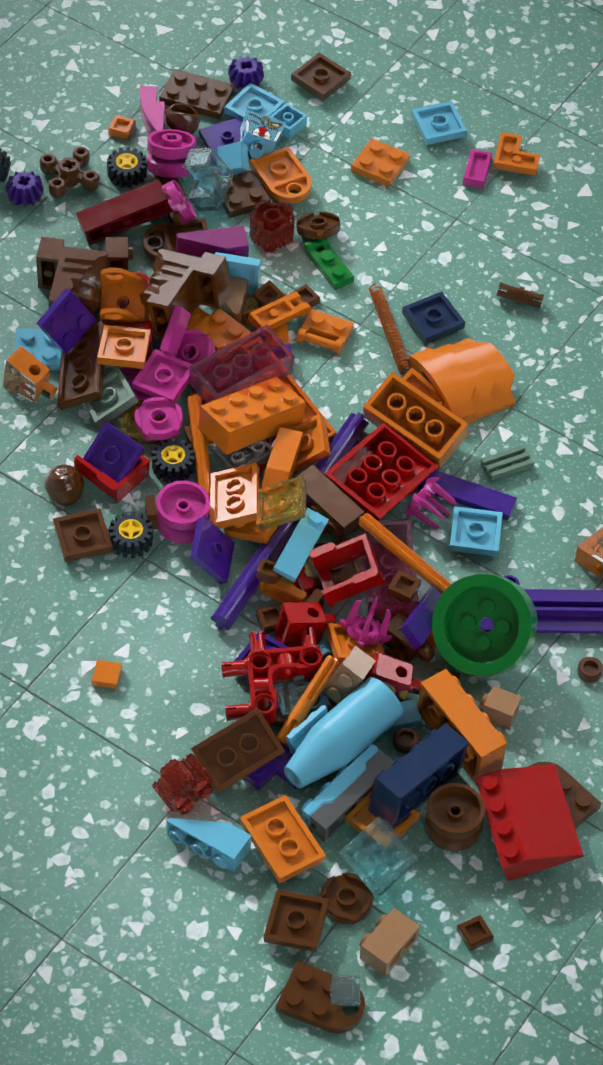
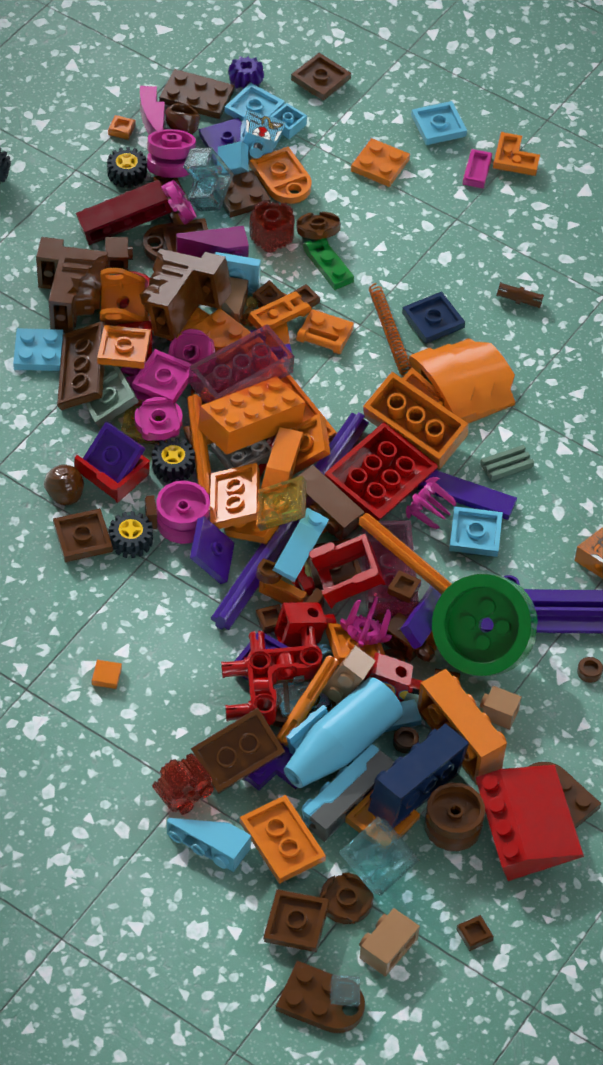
orange torso [3,346,58,402] -> none
dark purple gear [6,169,44,207] -> none
dark purple plate [36,288,96,354] -> none
reddish brown gear [39,146,100,198] -> none
dark pink tile [160,306,191,357] -> none

